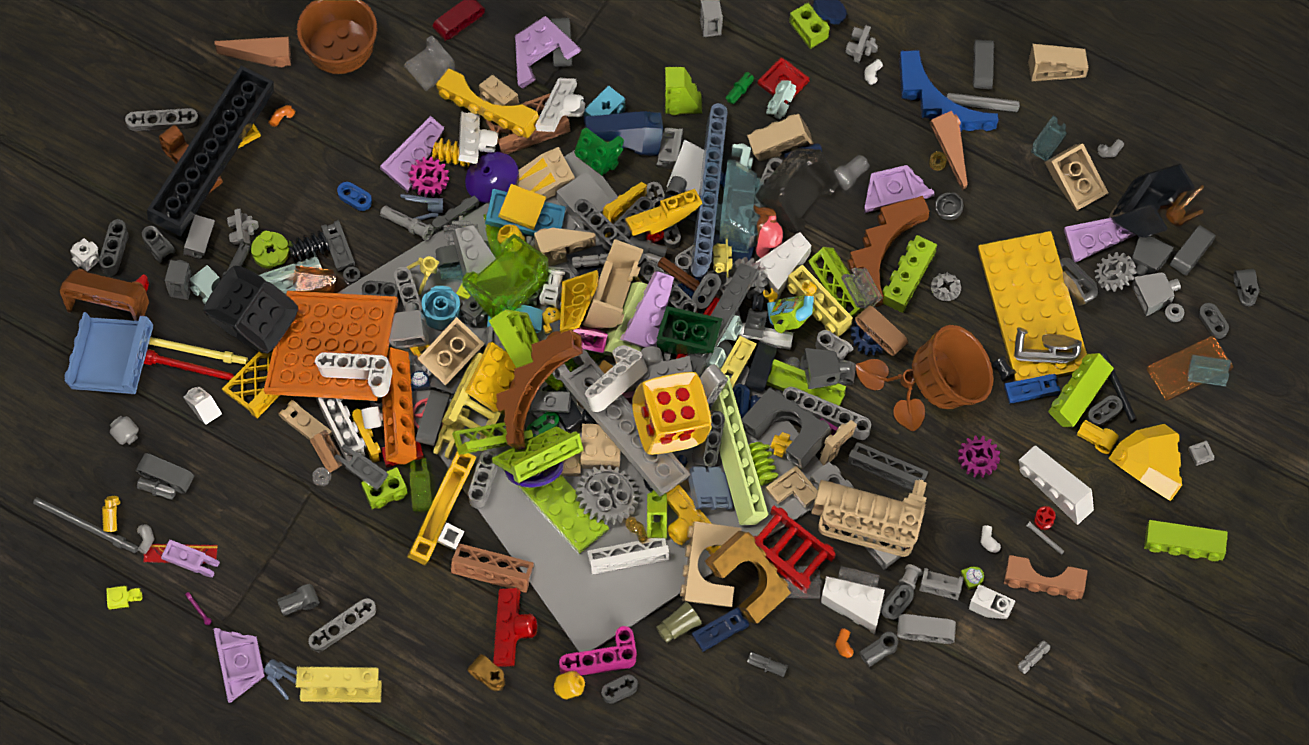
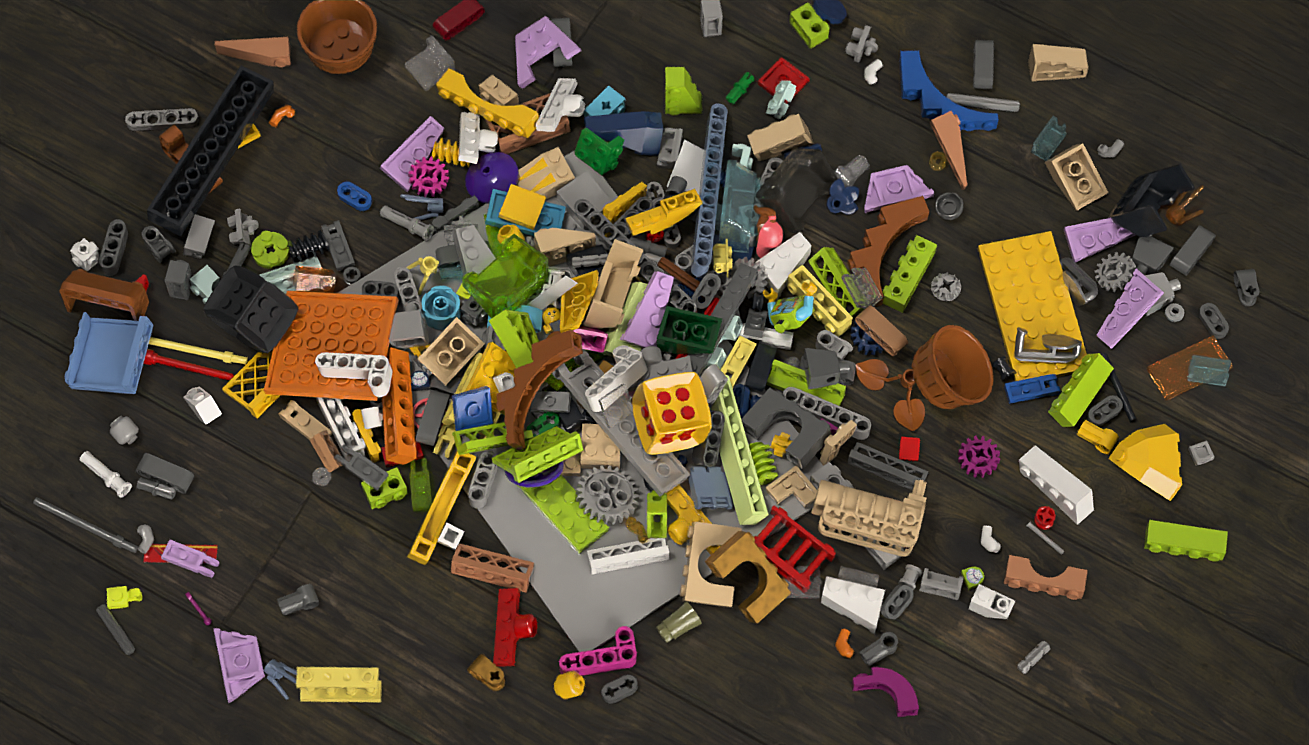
yellow plant [102,496,120,532] -> none
light grey beam [309,599,376,652] -> none
dark blue plate [692,608,750,652] -> none
dark grey axle [747,653,788,677] -> none
light grey beam [897,614,956,644] -> none
none -> white pin [80,451,132,498]
none -> dark grey axle [96,604,135,655]
none -> blue tile [452,386,493,431]
none -> white tile [493,373,515,393]
none -> white sticker [527,276,578,310]
none -> clear piece [598,384,633,428]
none -> dark blue plate [826,178,859,215]
none -> magenta arch [852,667,919,717]
none -> red slope [899,437,920,461]
none -> lavender wing [1097,269,1164,349]

